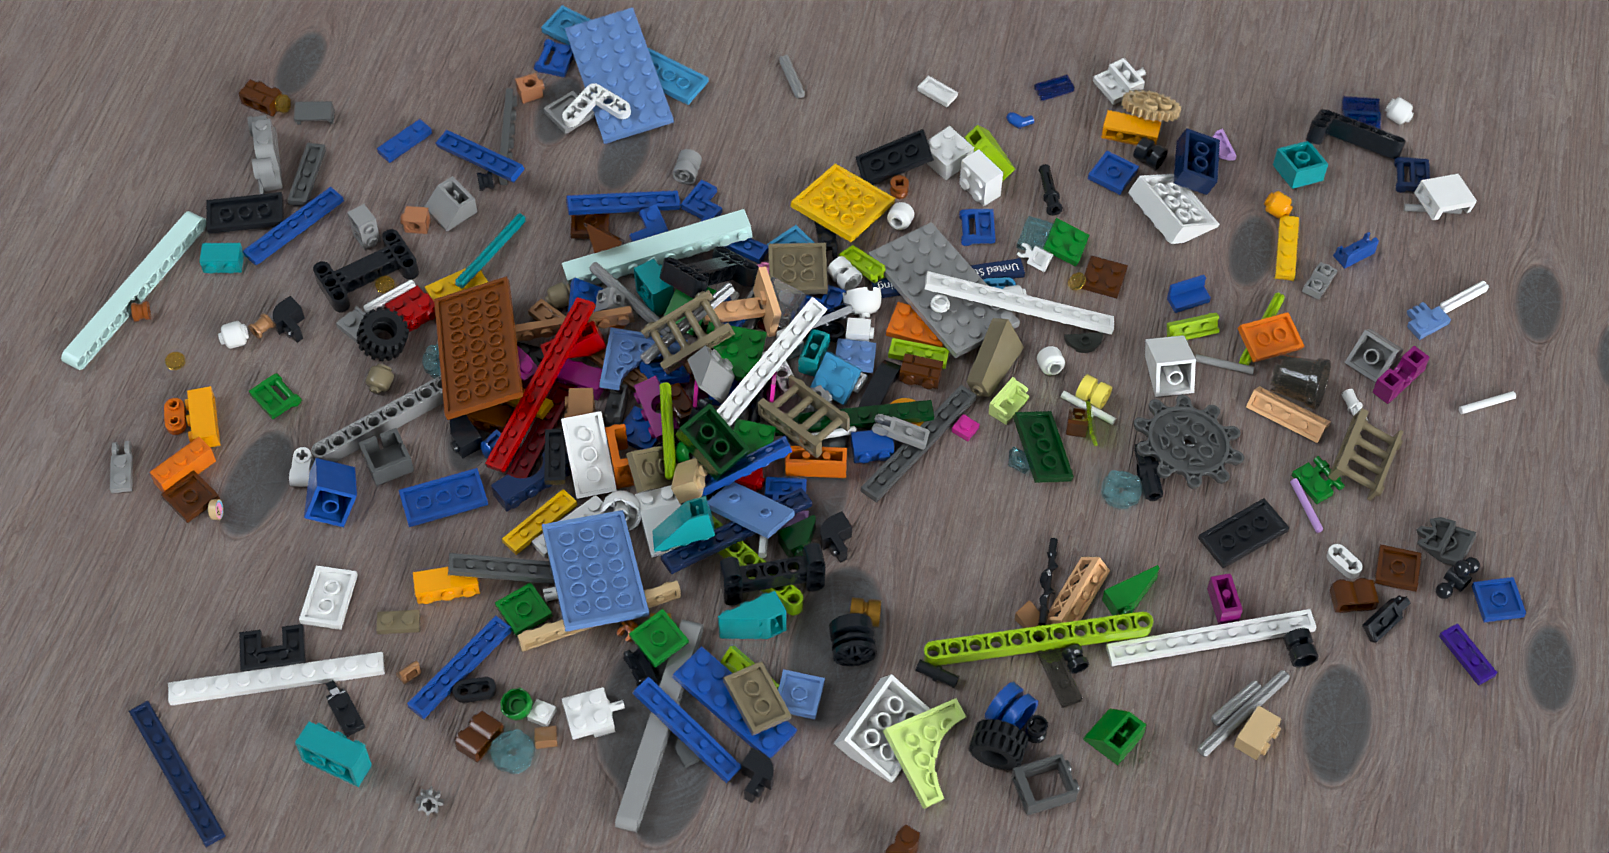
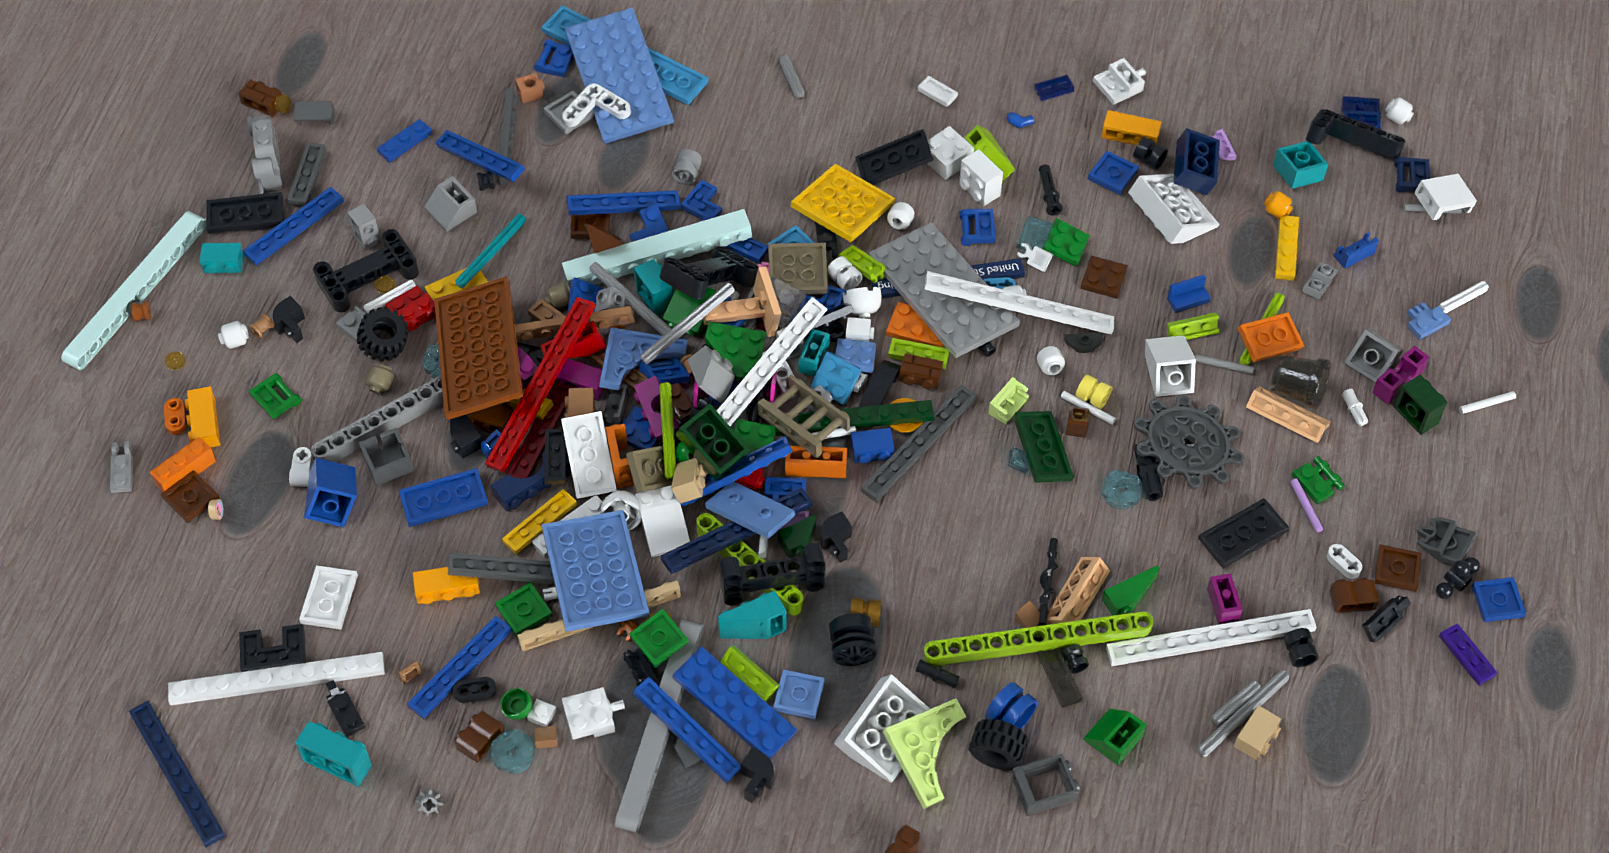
dark tan plate [376,610,420,634] -> none
nougat brick [400,206,431,234] -> none
dark tan fence [641,290,735,375] -> none
teal slope [652,496,715,552] -> none
dark tan plate [723,661,792,736] -> none
light grey hinge [872,414,930,450] -> none
dark orange wheel [890,175,909,199] -> none
white plate [930,294,950,313] -> none
dark pink plate [951,414,980,442] -> none
dark tan slope [967,318,1024,397] -> none
black wheel [1025,715,1048,744] -> none
clear yellow piece [1067,272,1086,290] -> none
clear neon green piece [1086,401,1098,446] -> none
tan gear [1121,90,1181,122] -> none
dark tan fence [1328,408,1404,501] -> none
none -> dark green brick [1394,374,1447,435]

